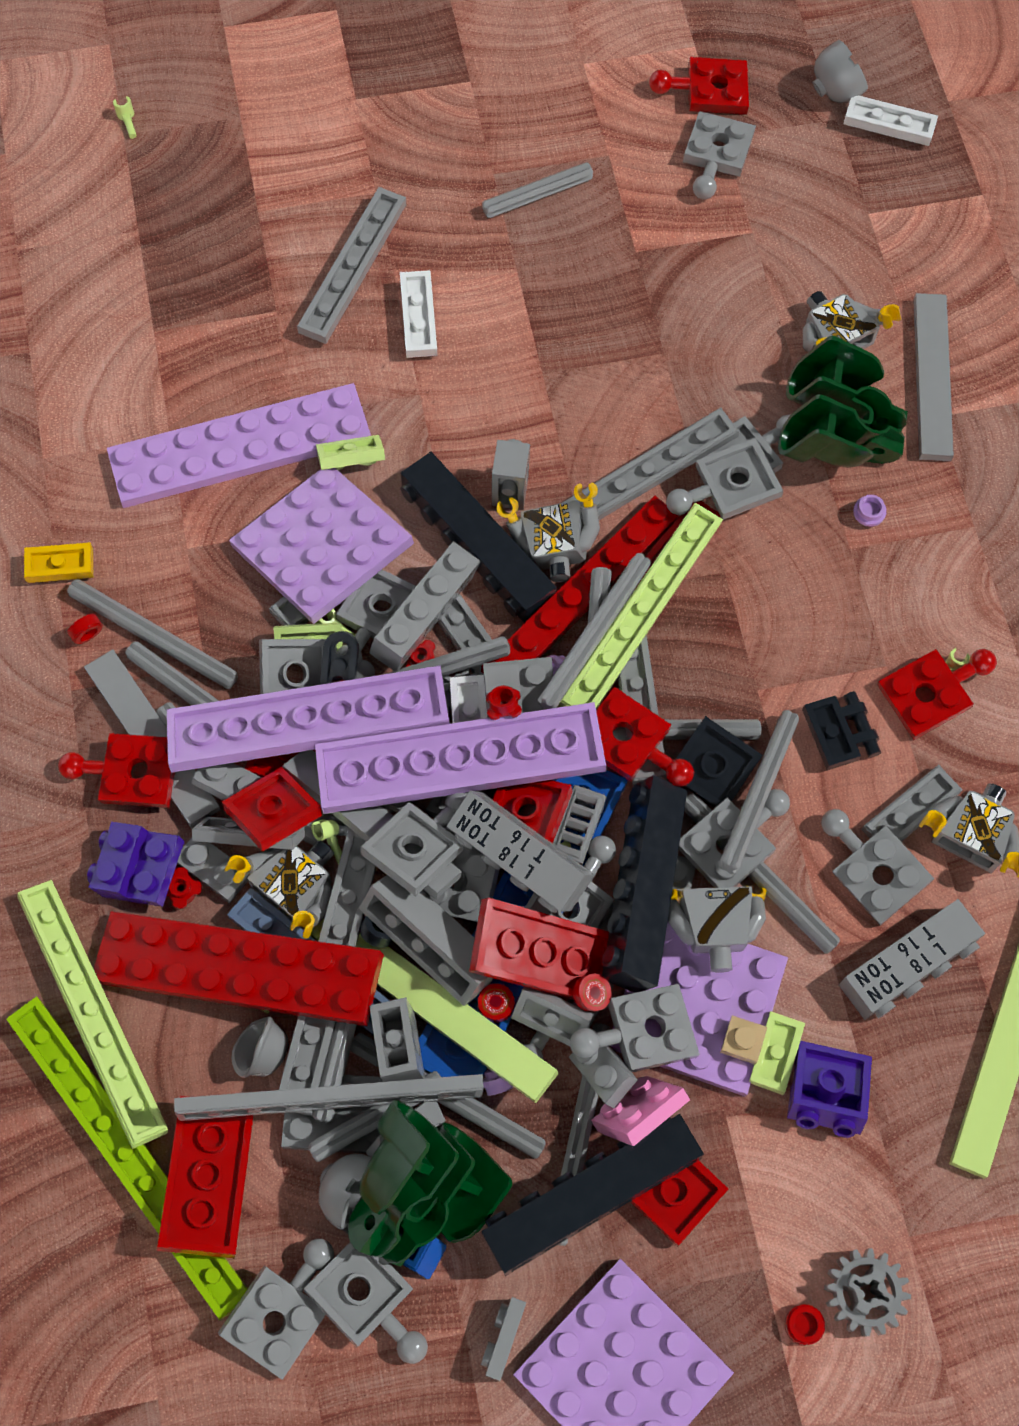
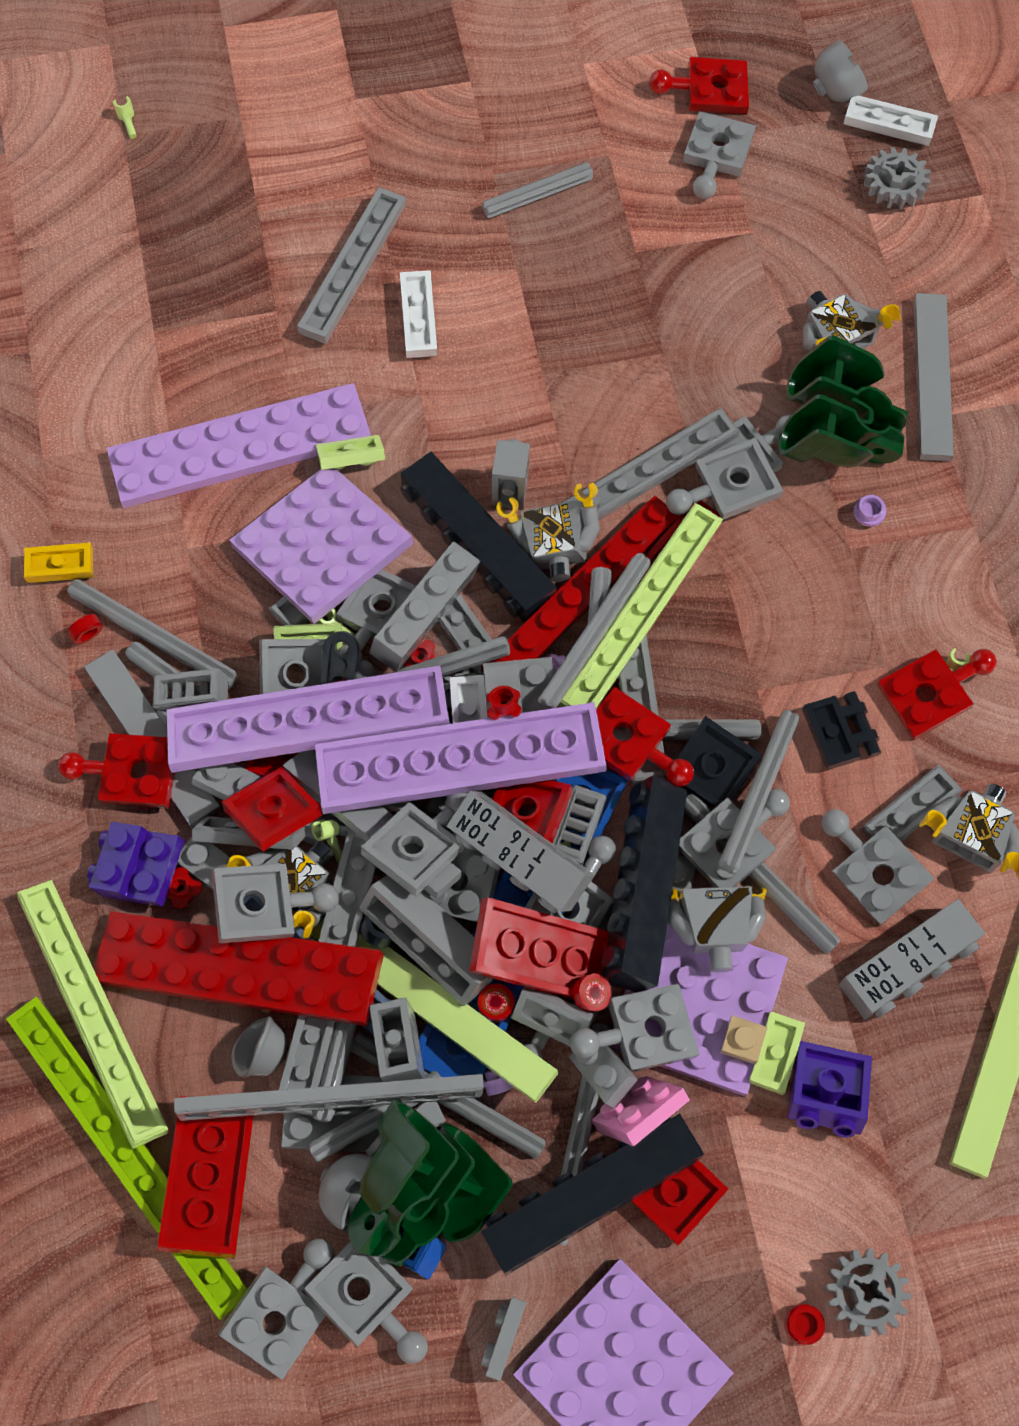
none -> light grey slope [153,668,228,710]
none -> light grey plate [212,864,339,943]
none -> light grey gear [864,147,931,209]

